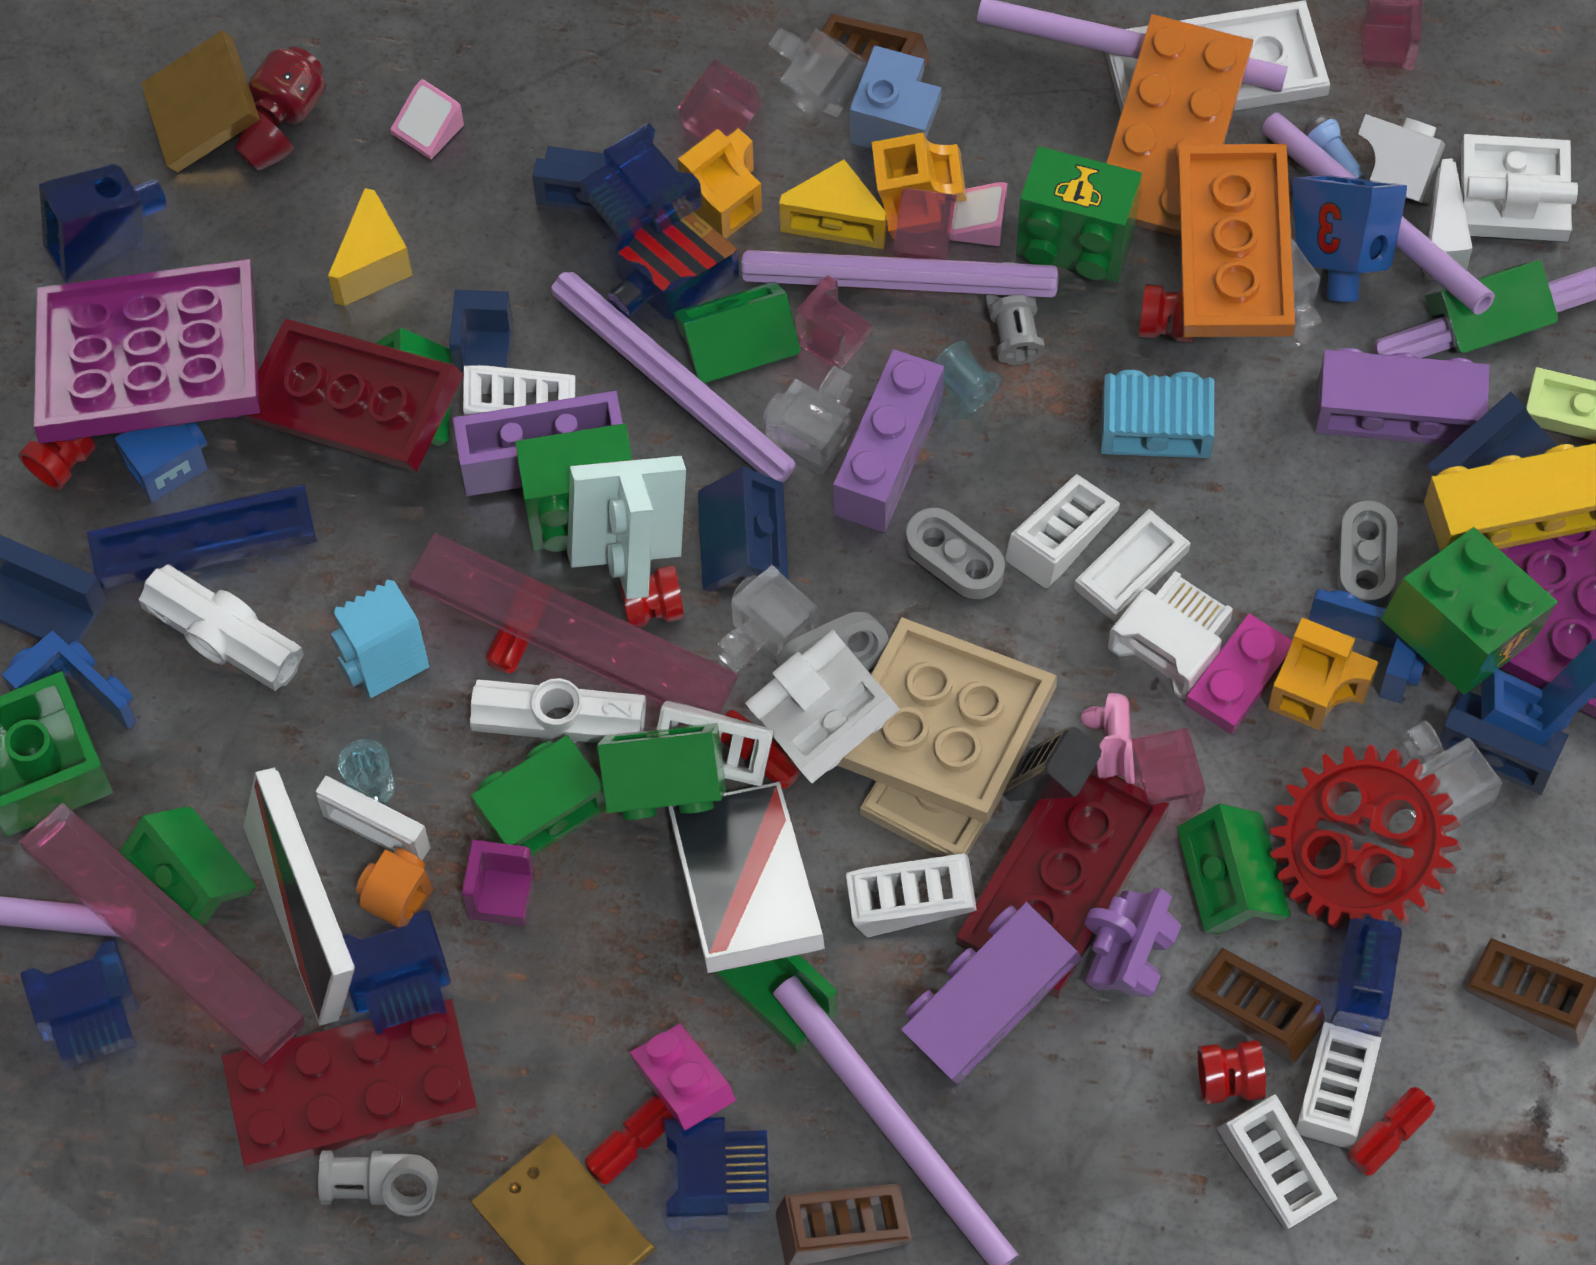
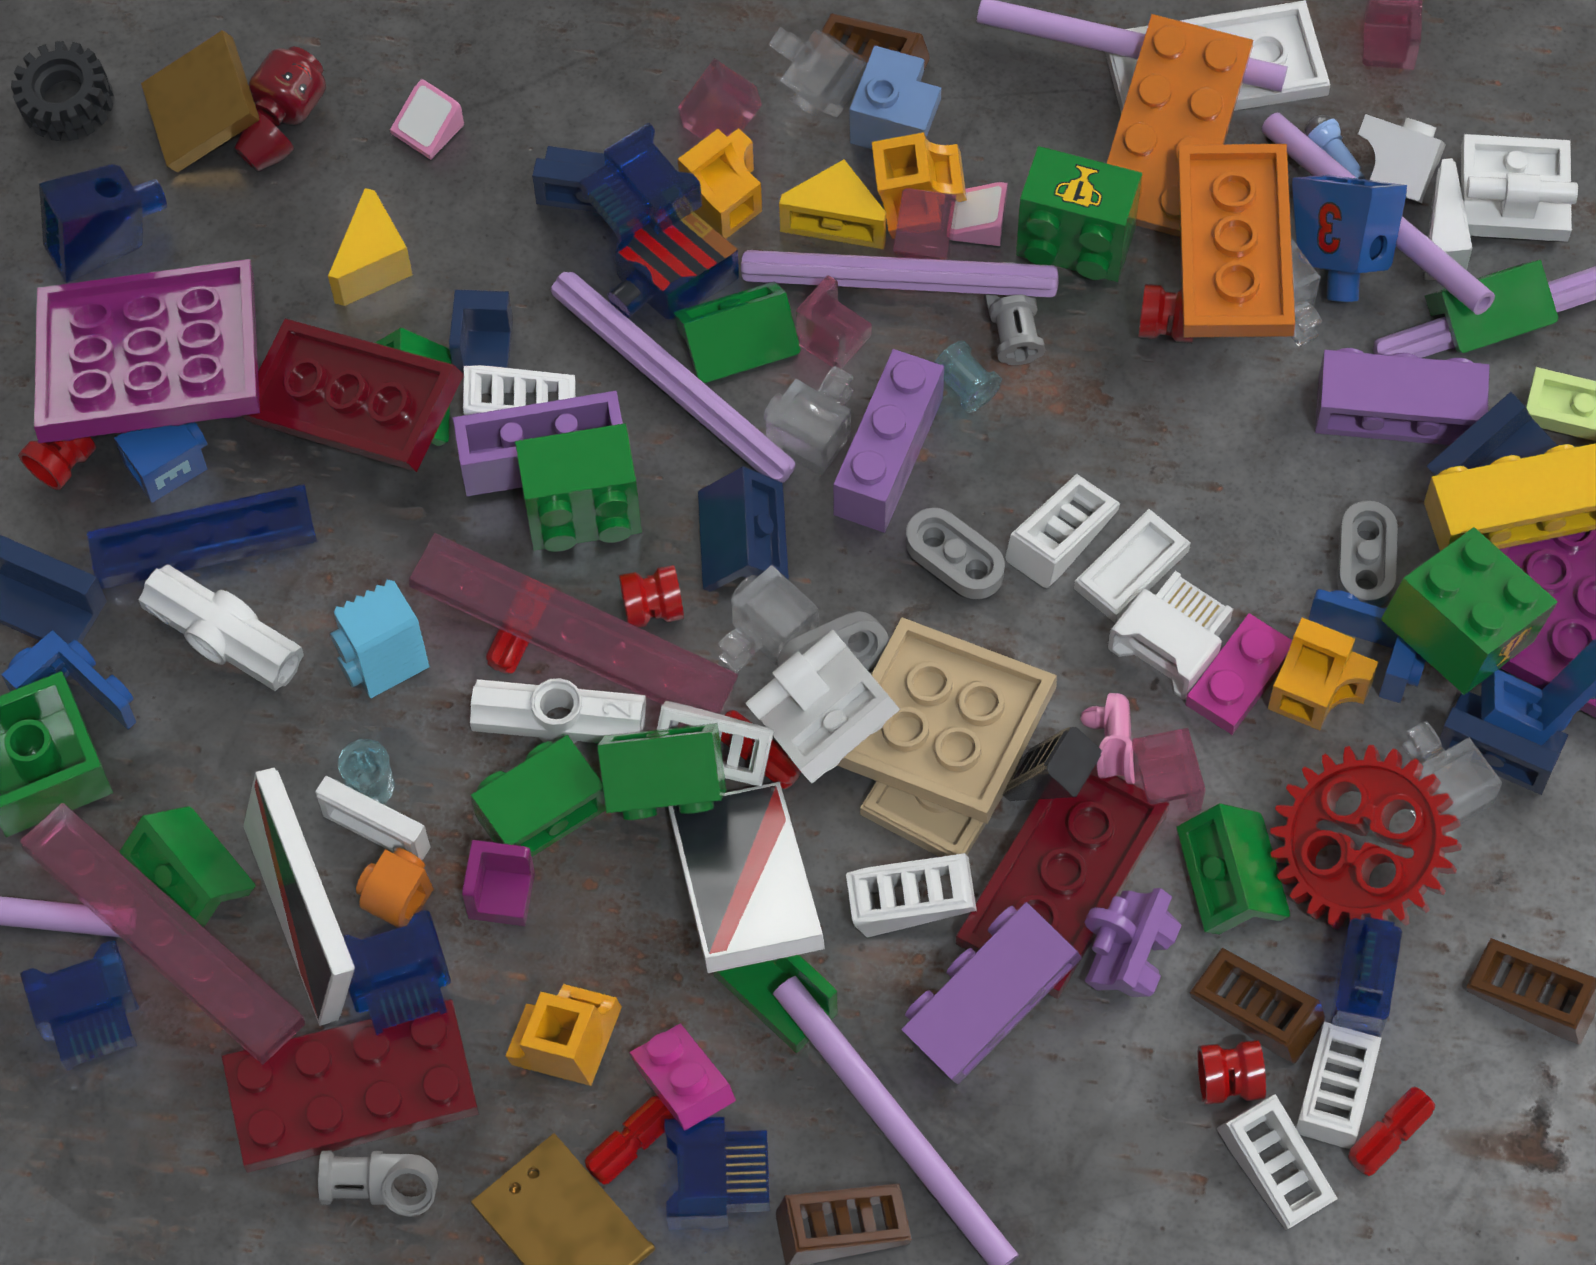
light aqua bracket [567,456,686,599] -> none
medium azure brick [1101,370,1214,458] -> none
none -> black tyre [11,41,114,141]
none -> light orange brick [505,984,622,1086]

